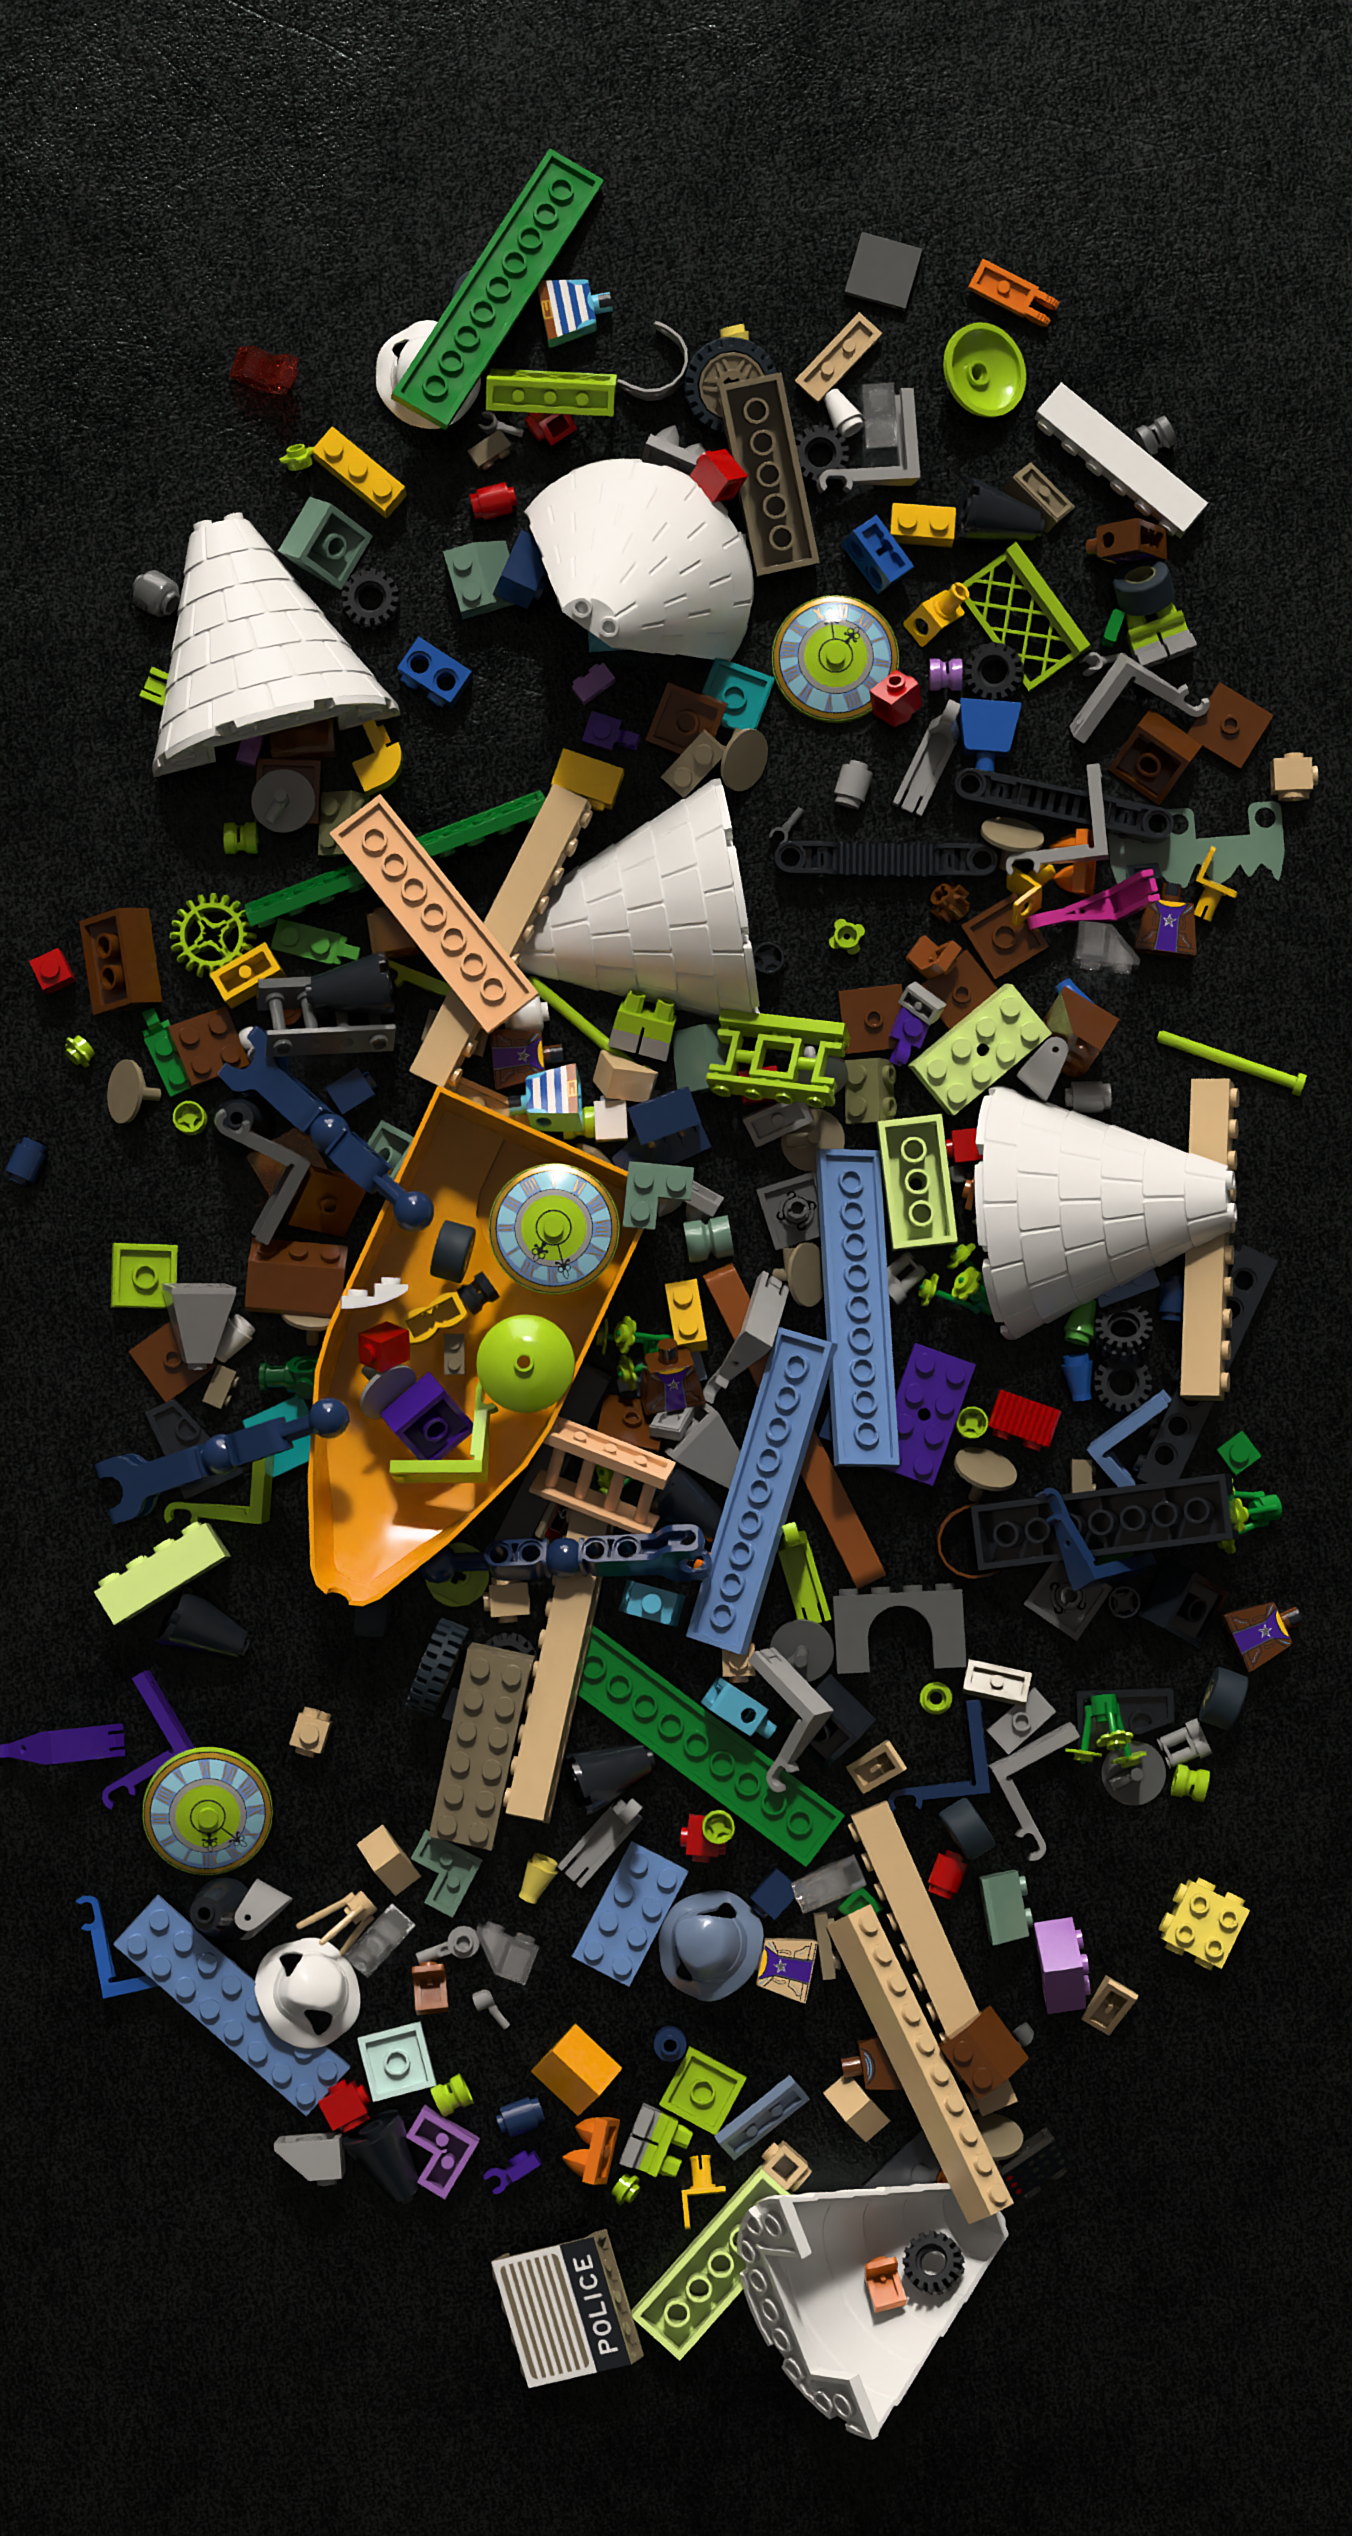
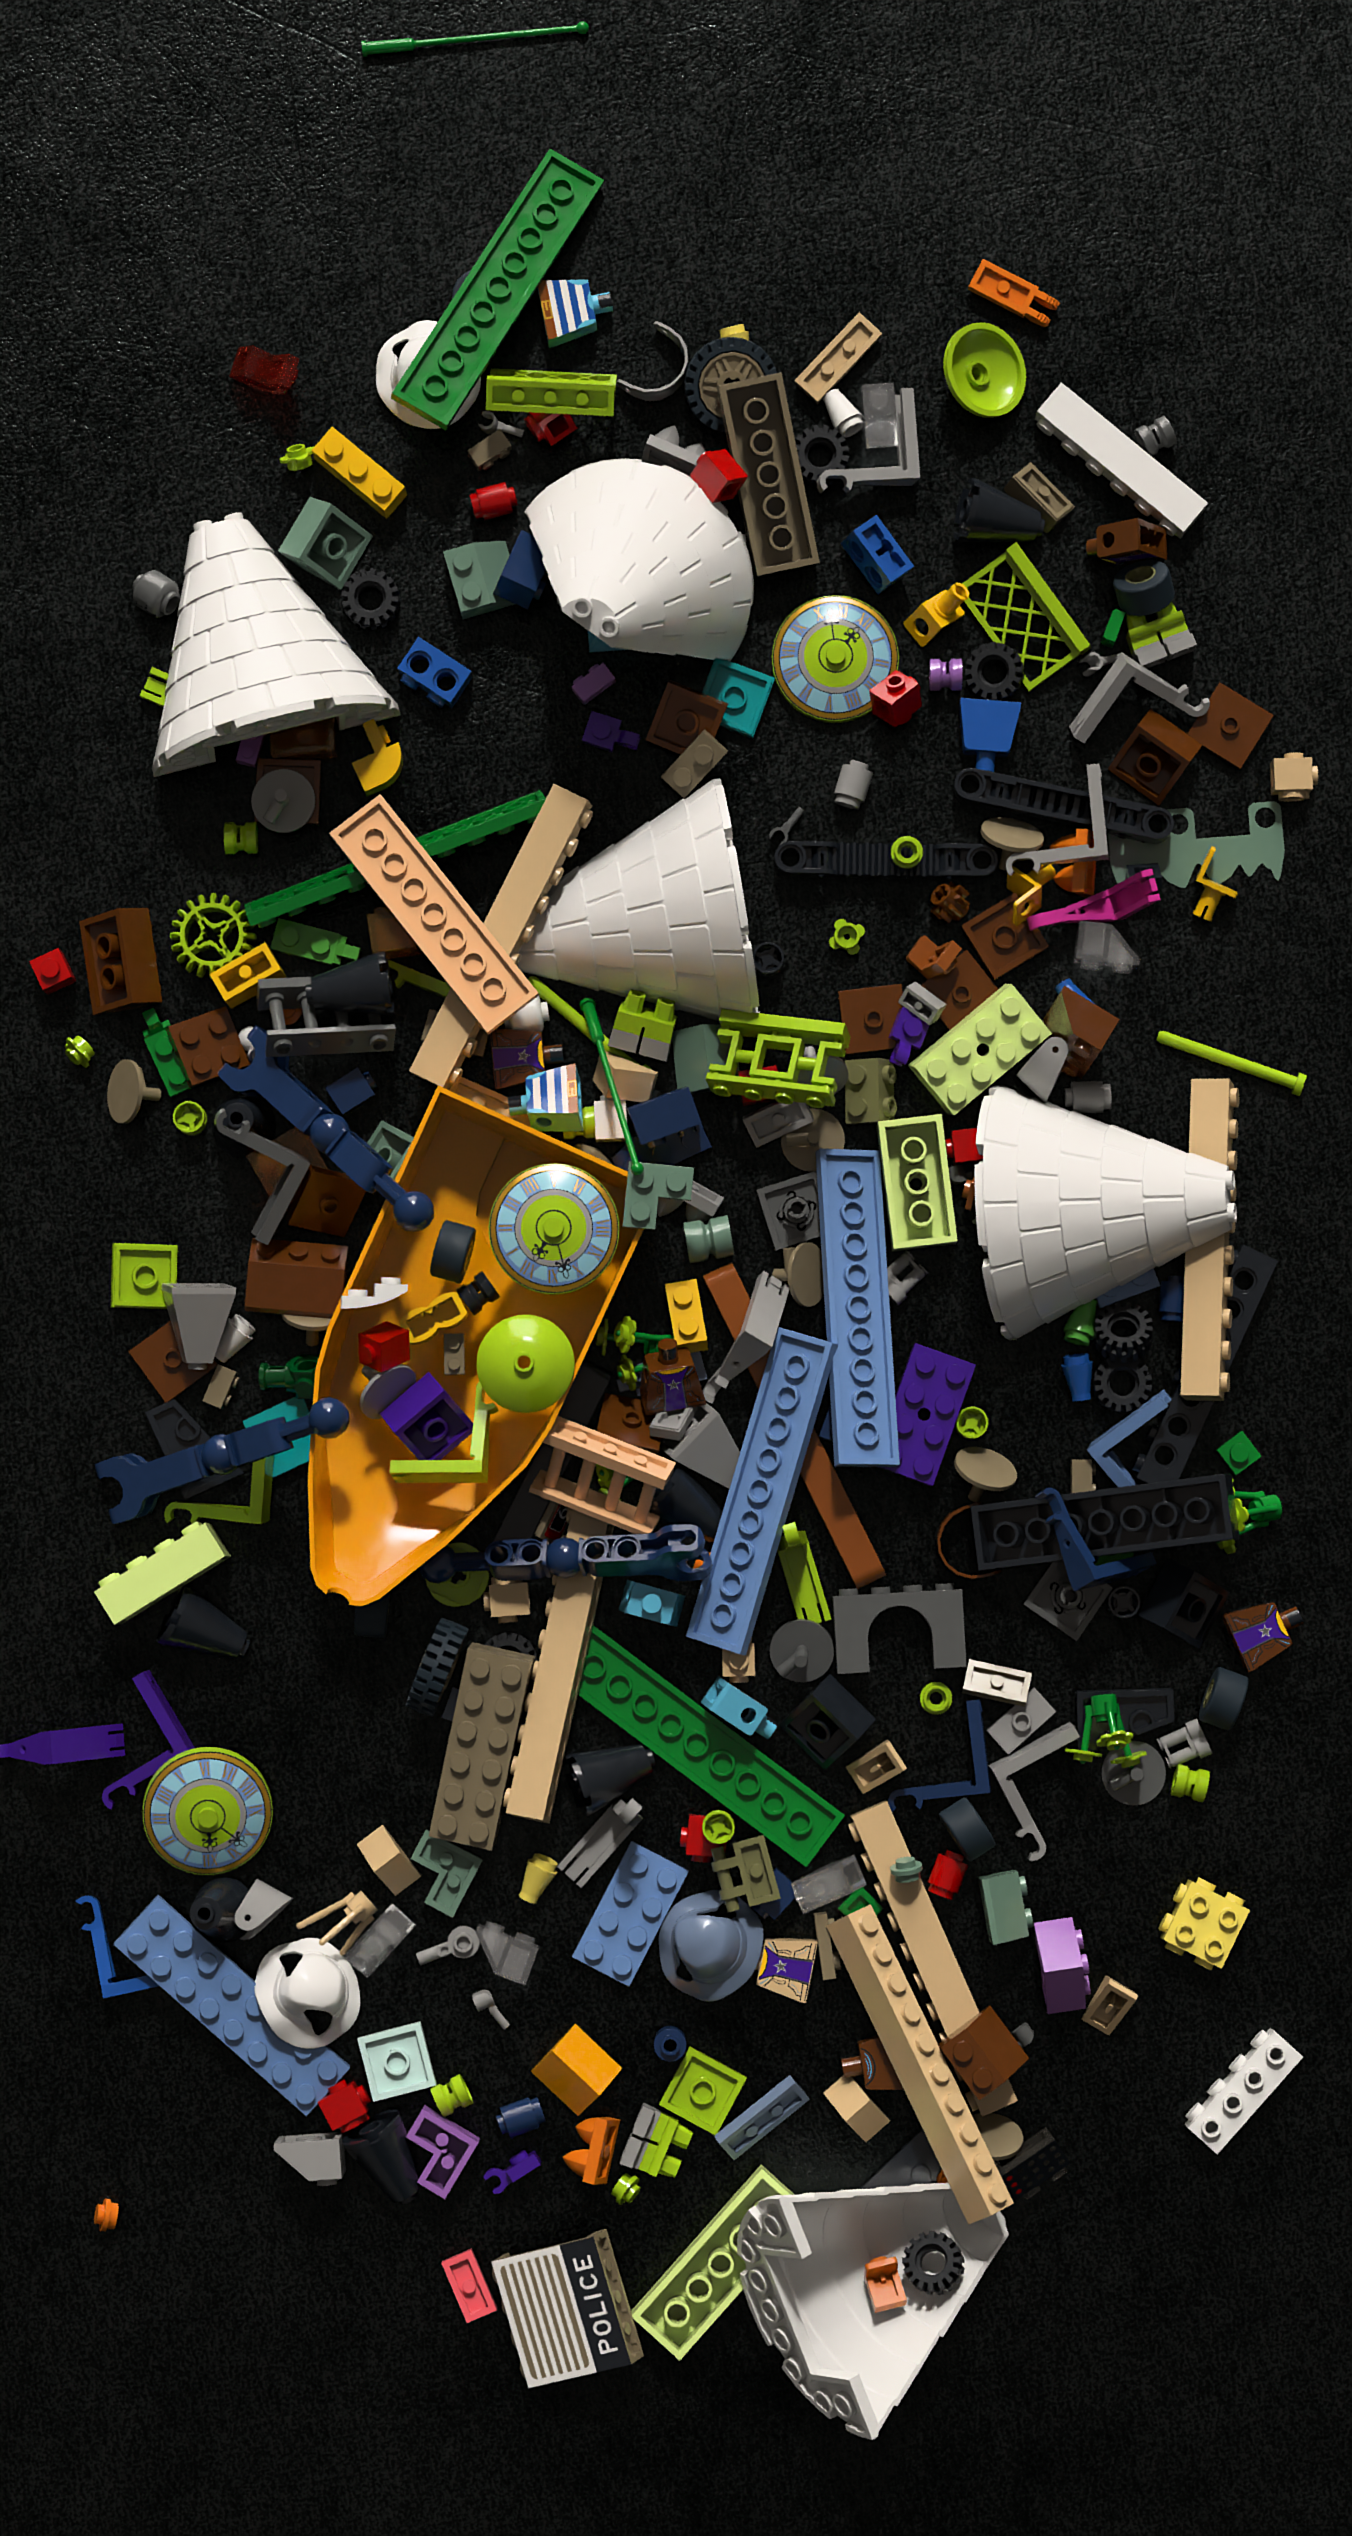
dark blue brick [5,1137,47,1187] -> none
tan brick [289,1706,332,1758] -> none
olive bracket [318,790,370,857] -> none
dark orange bracket [412,1962,449,2015] -> none
yellow brick [551,748,624,812] -> none
yellow bracket [682,2155,726,2229] -> none
dark tan shield [721,728,768,791] -> none
light grey hinge [748,1647,834,1792] -> none
tan brick [761,2140,812,2192] -> none
dark grey tile [844,232,922,311] -> none
yellow brick [890,503,956,547] -> none
light grey hinge [892,699,961,818] -> none
lime plant [919,1243,992,1316] -> none
red brick [988,1390,1061,1452] -> none
torso [1132,883,1196,959] -> none
none -> orange plate [94,2198,118,2232]
none -> green piece [361,21,589,57]
none -> coral plate [442,2248,497,2323]
none -> green piece [579,998,644,1176]
none -> olive plate [710,1835,781,1912]
none -> sand green plate [890,1857,923,1883]
none -> lime plate [891,836,923,869]
none -> white brick [1185,2028,1303,2154]

